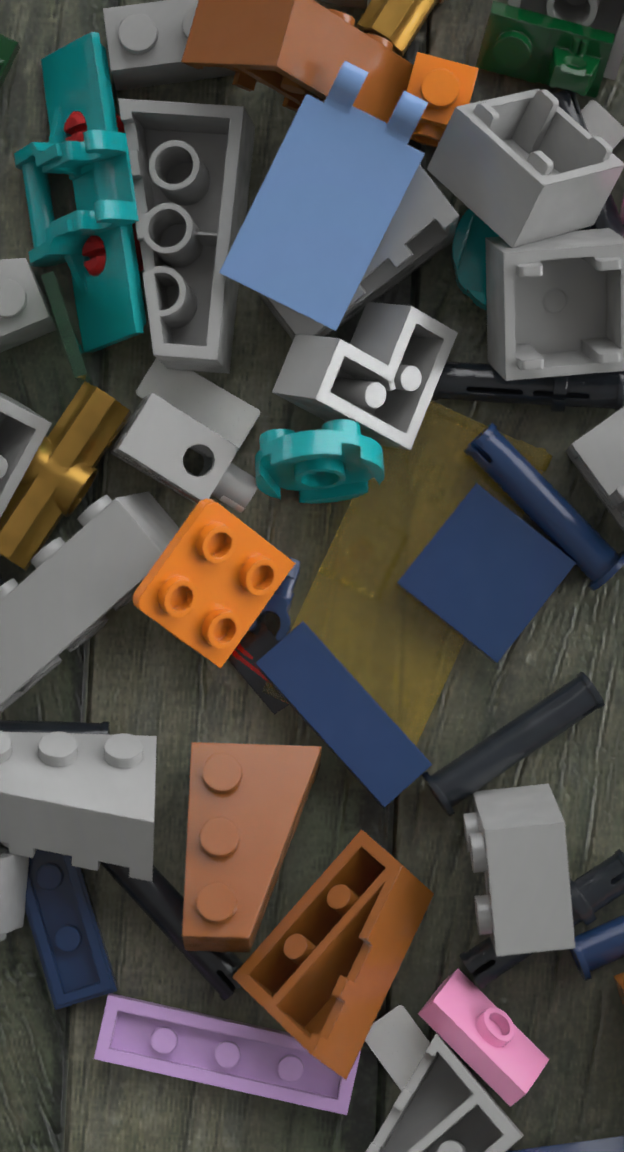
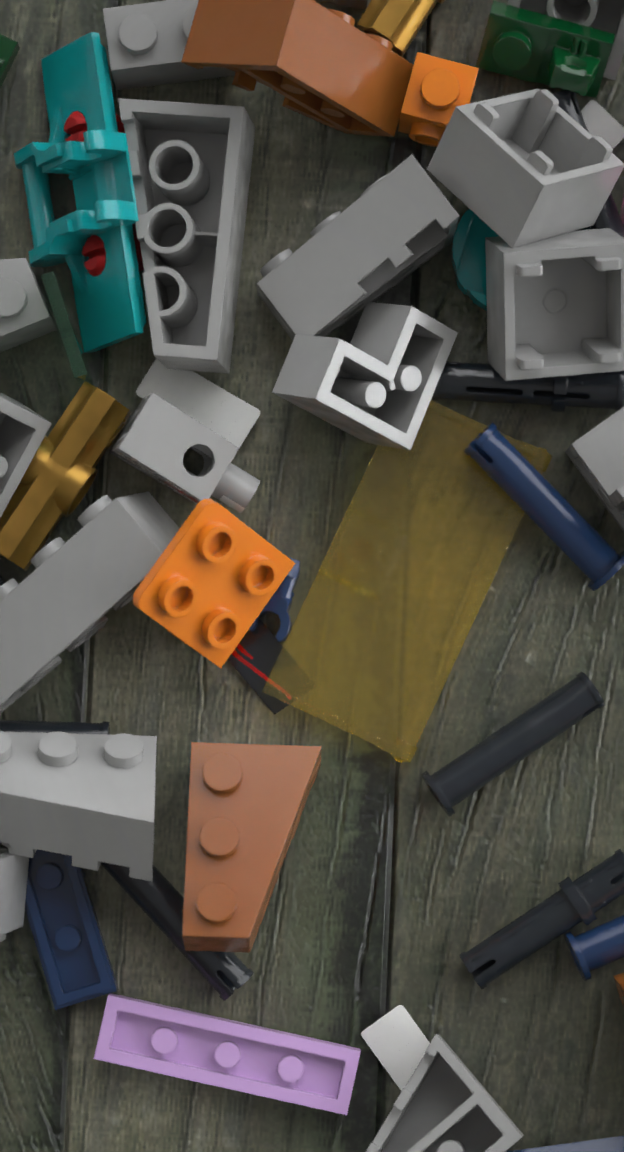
medium blue tile [219,61,428,331] -> none
dark orange wedge [232,829,434,1080] -> none
teal plate [255,419,385,504] -> none
dark blue tile [255,621,432,809] -> none
dark blue tile [396,483,576,663] -> none
bright pink plate [418,968,549,1107] -> none
light grey brick [463,783,575,957] -> none

